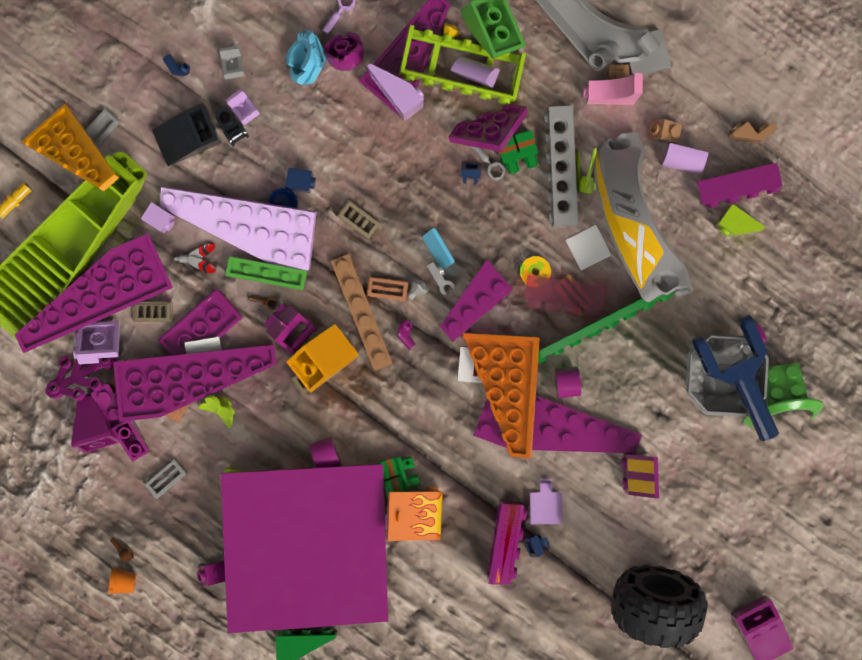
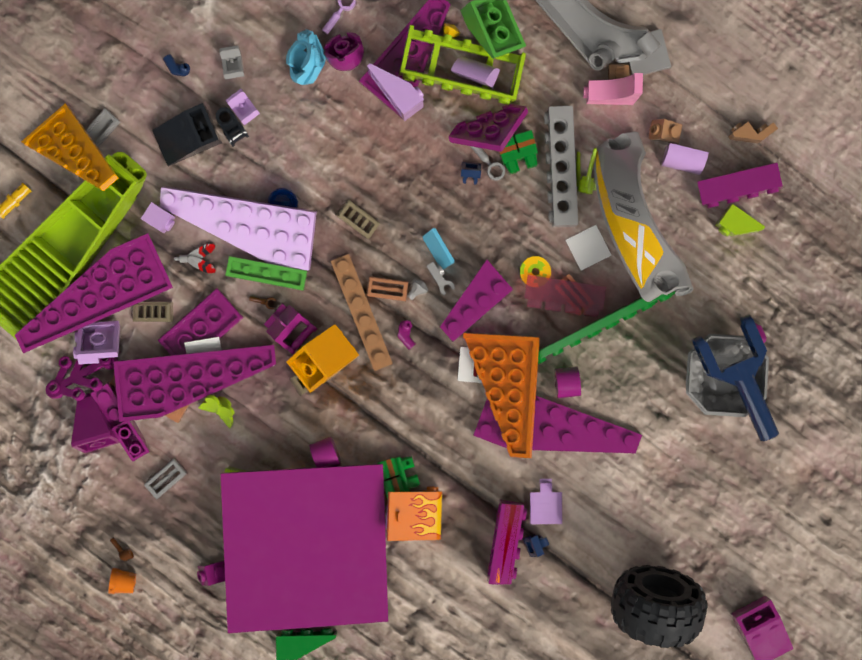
dark blue brick [285,168,316,193] -> none
slope [621,453,659,498] -> none
bright green piece [742,363,824,428] -> none

